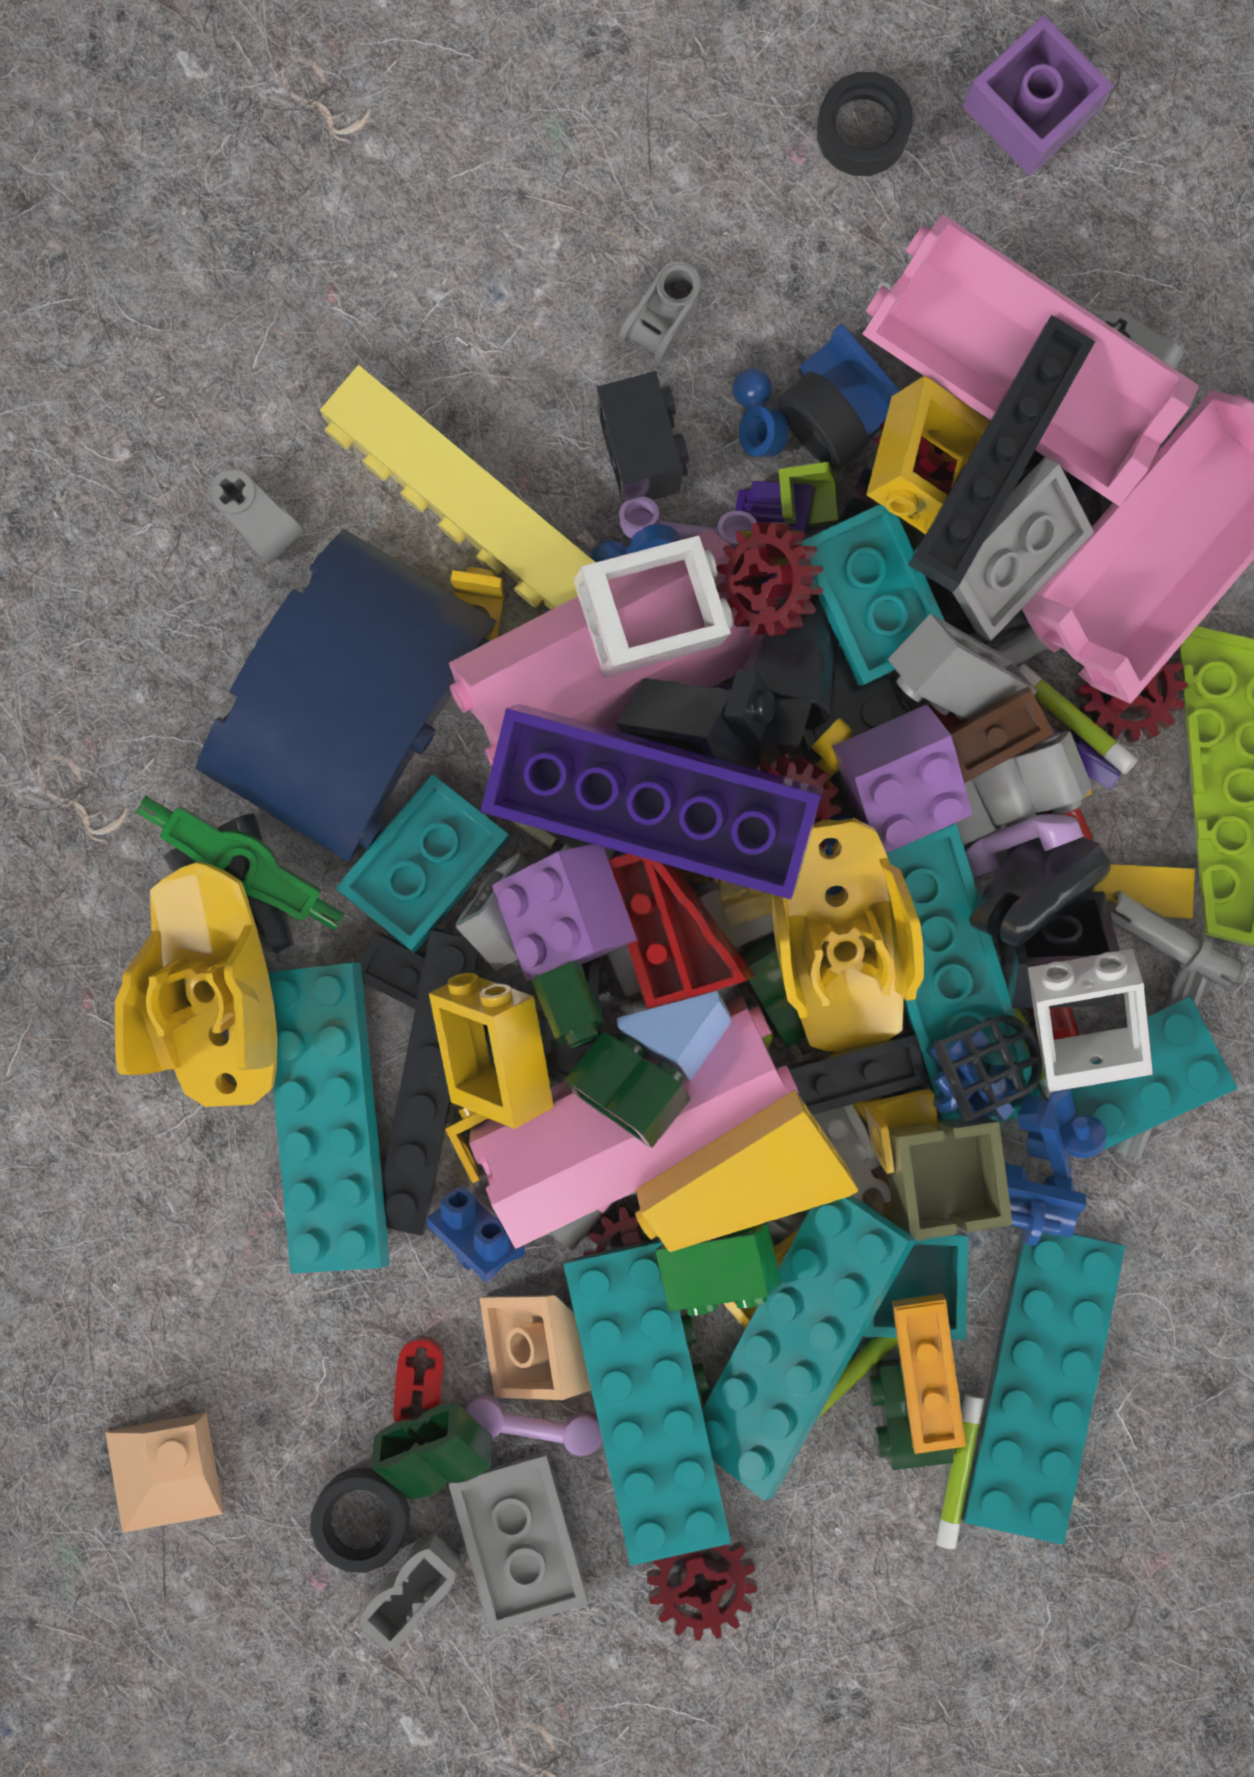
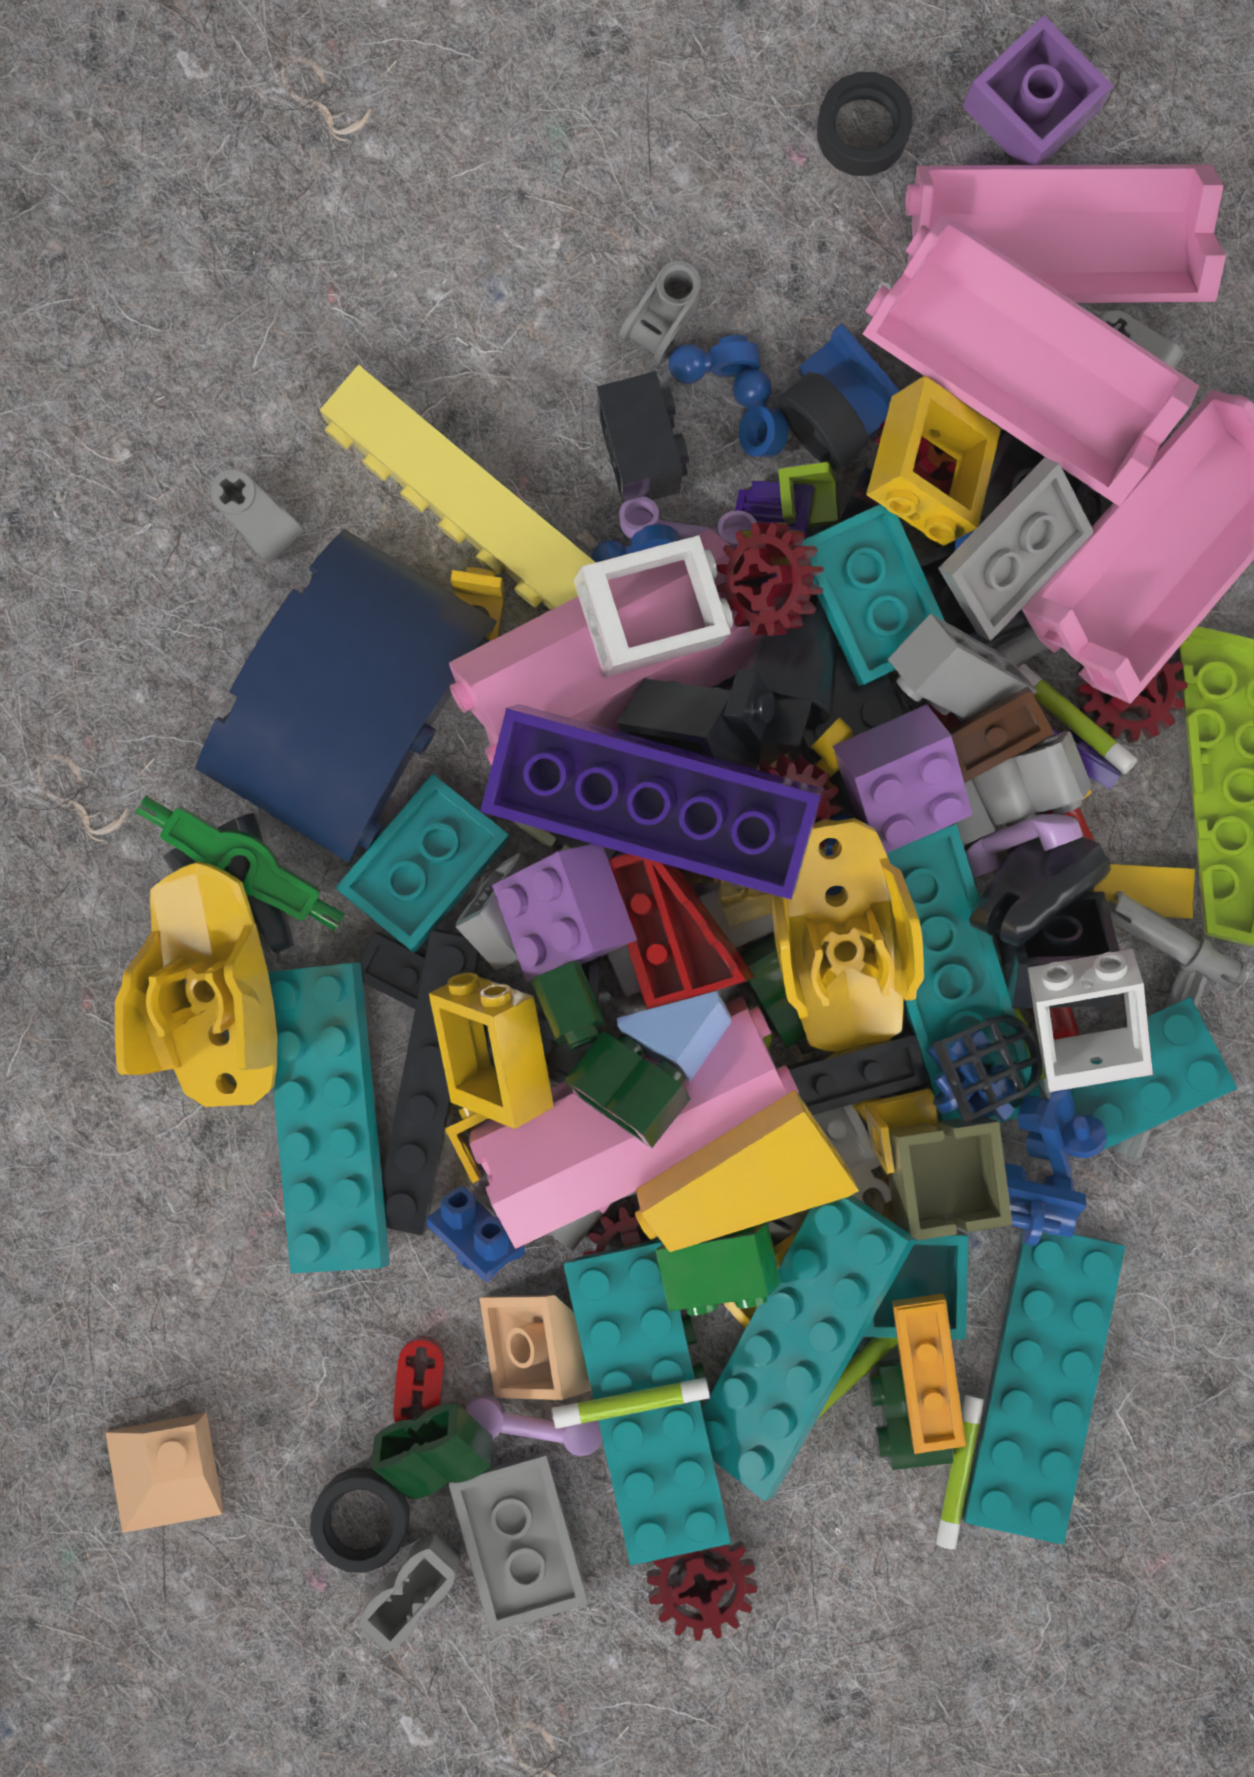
black plate [908,315,1096,592] -> none
none -> lime bar [552,1377,710,1429]
none -> blue plate [668,335,760,384]
none -> bright pink panel [905,164,1226,303]

